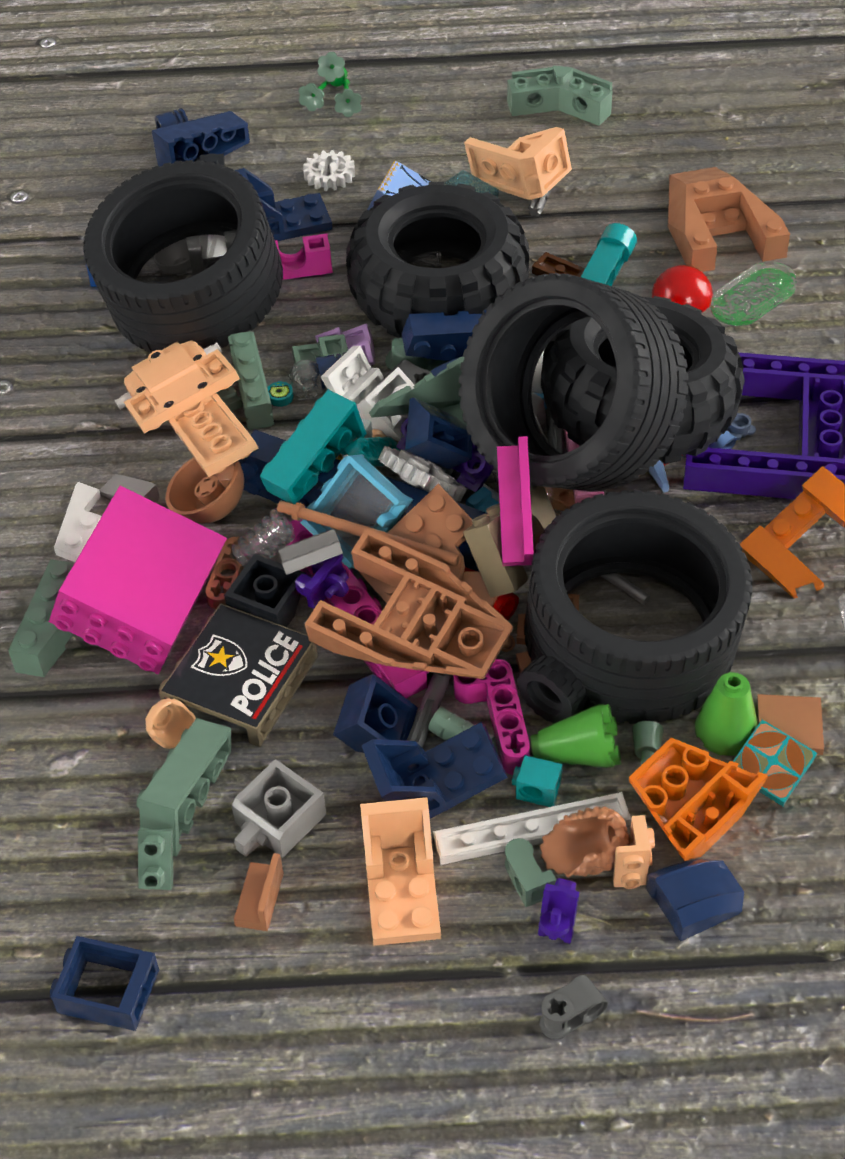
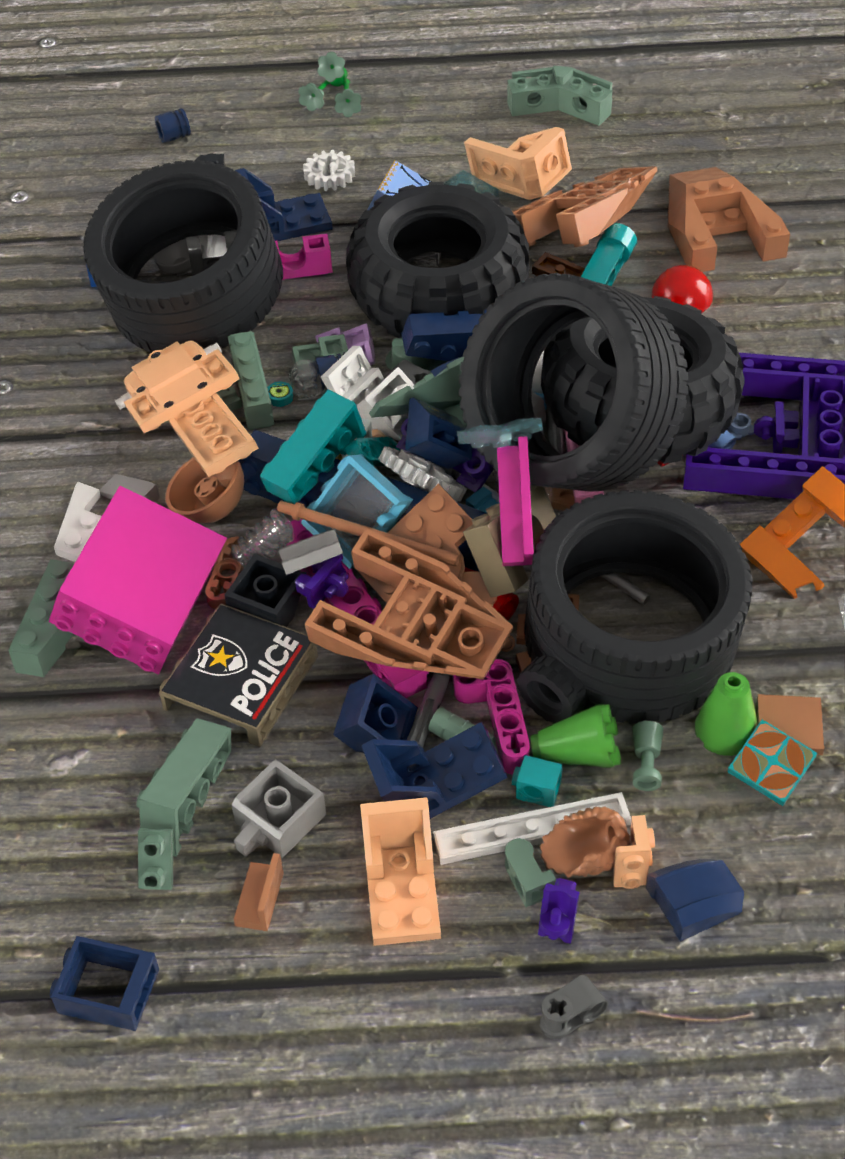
light nougat hair [145,698,196,749] -> none
dark blue wedge [152,111,250,167] -> none
orange wedge [629,738,768,861] -> none
light blue bar [649,460,669,493] -> none
clear tile [710,262,797,326] -> none
none -> clear light blue plate [457,418,543,448]
none -> nougat wedge [512,166,657,247]
none -> dark purple hips [753,401,800,454]

